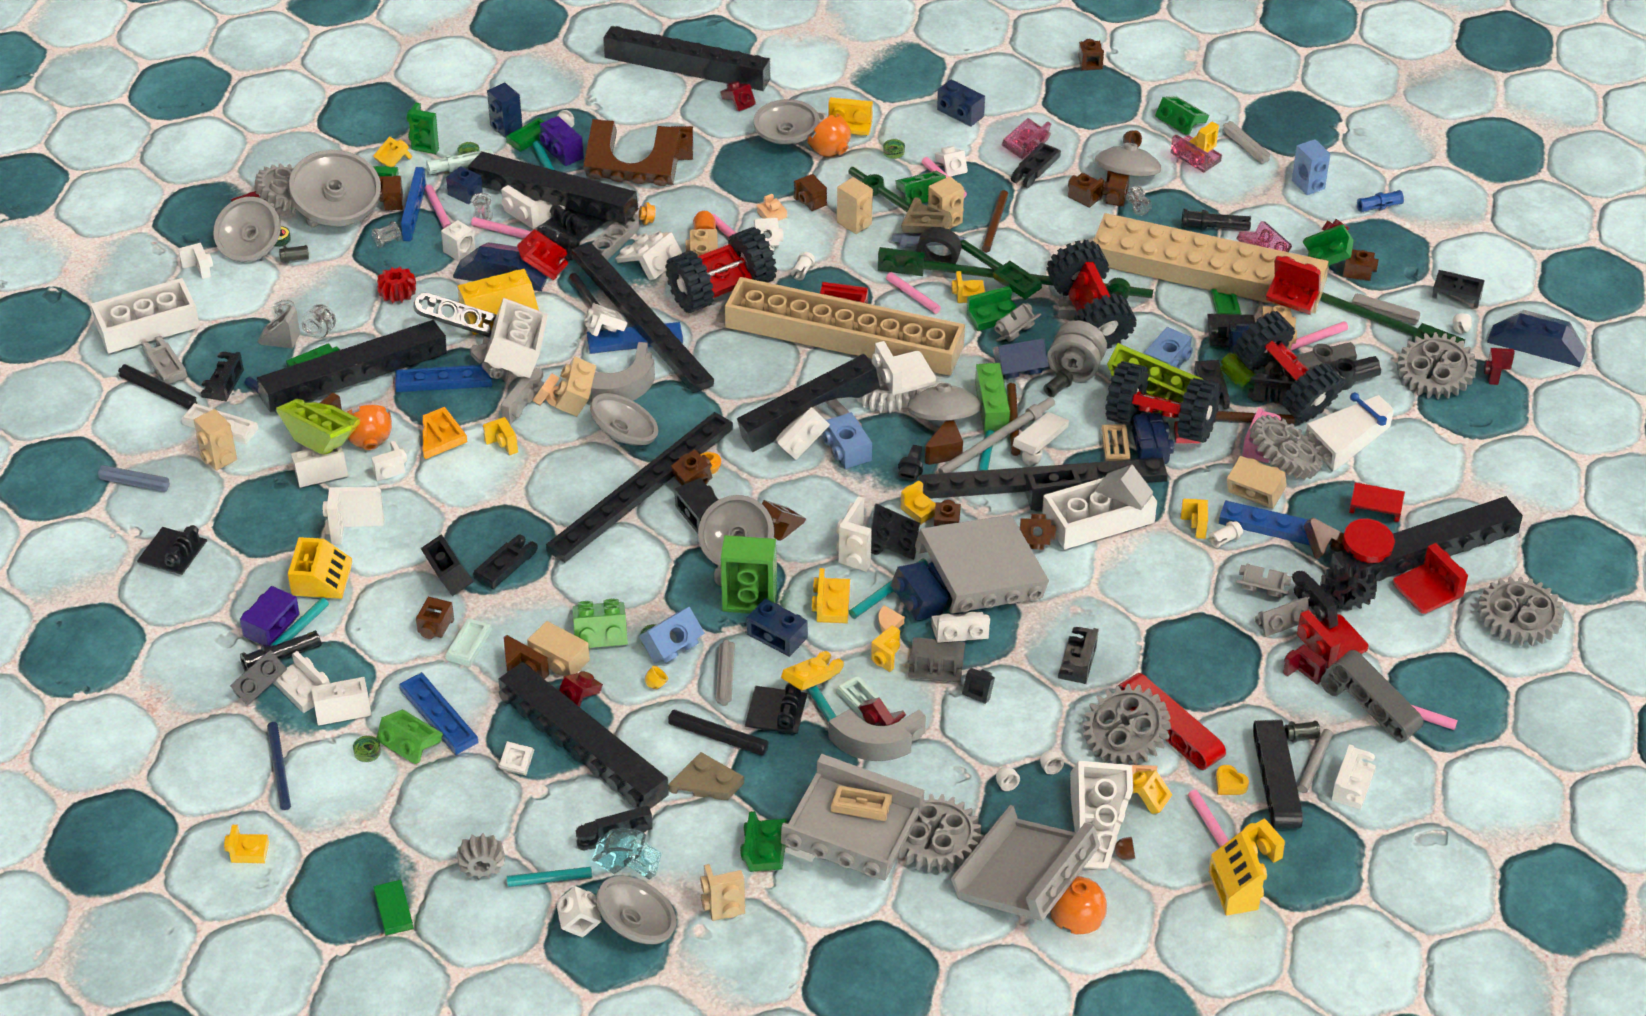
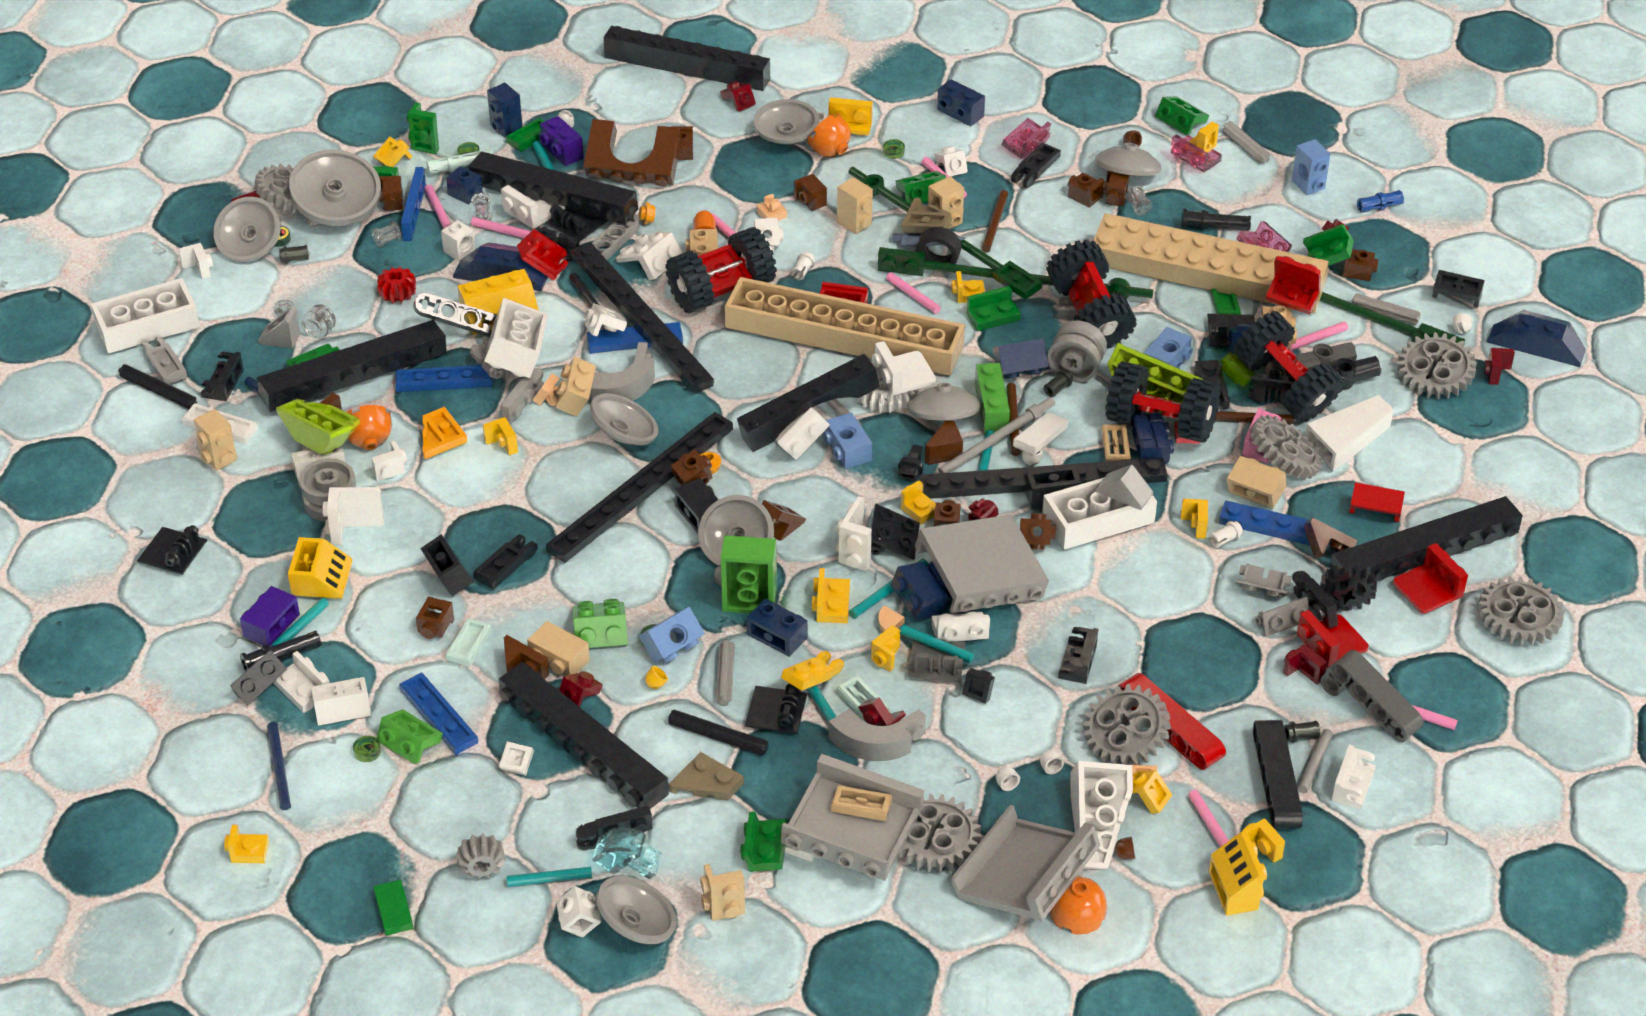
sand blue axle [98,465,170,492] -> none
light grey hinge [994,303,1041,342] -> none
reddish brown brick [1078,39,1104,70] -> none
yellow tile [1216,765,1249,795] -> none
red tile [1342,519,1395,563] -> none
blue hinge [1350,392,1387,426] -> none
none -> light grey wheel [299,459,356,522]
none -> teal bar [900,625,974,663]
none -> dark red gear [968,498,999,521]

